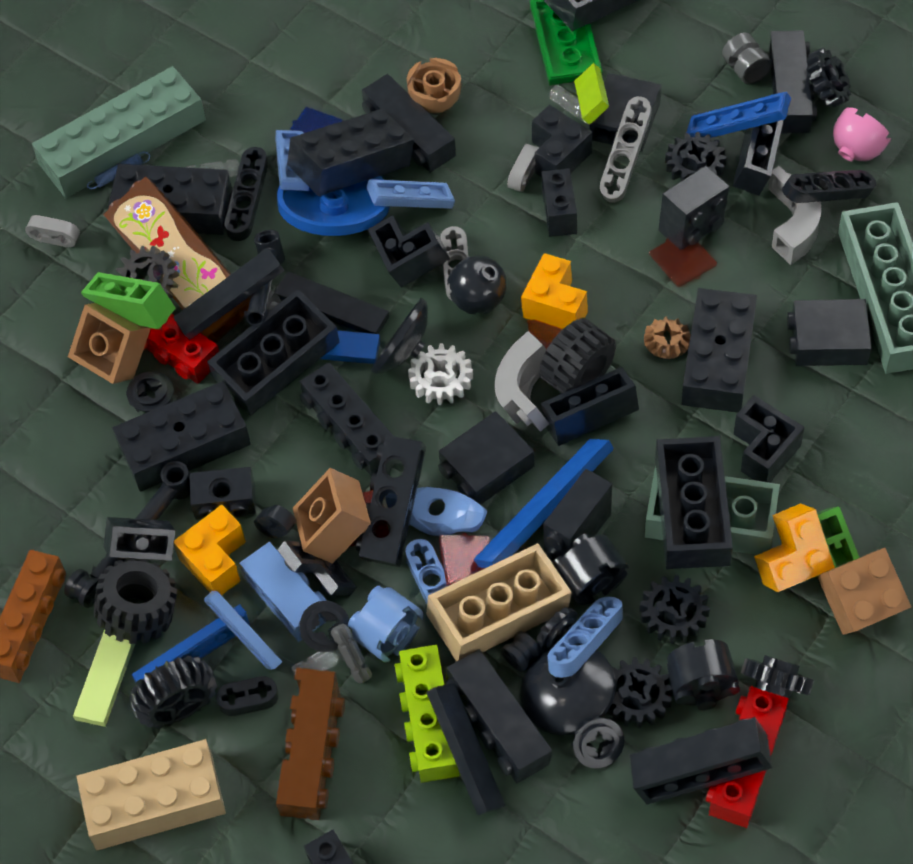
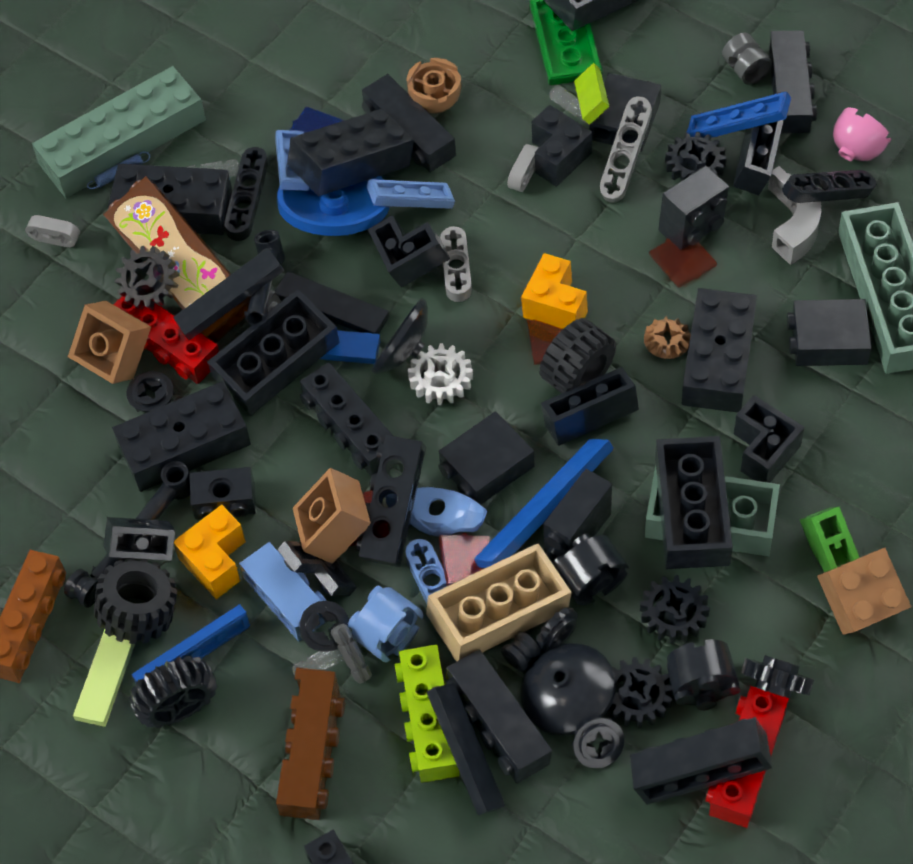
tan brick [77,739,226,851] -> none
bright green slope [81,272,176,329] -> none
medium blue tile [204,591,282,669] -> none
black beam [216,676,279,716] -> none
black beam [254,505,297,538] -> none
black cylinder [447,255,507,315] -> none
light grey arch [495,331,549,432] -> none
black brick [542,168,577,237] -> none
medium blue beam [547,597,623,678] -> none
light orange brick [754,503,835,592] -> none
black gear [806,48,851,108] -> none

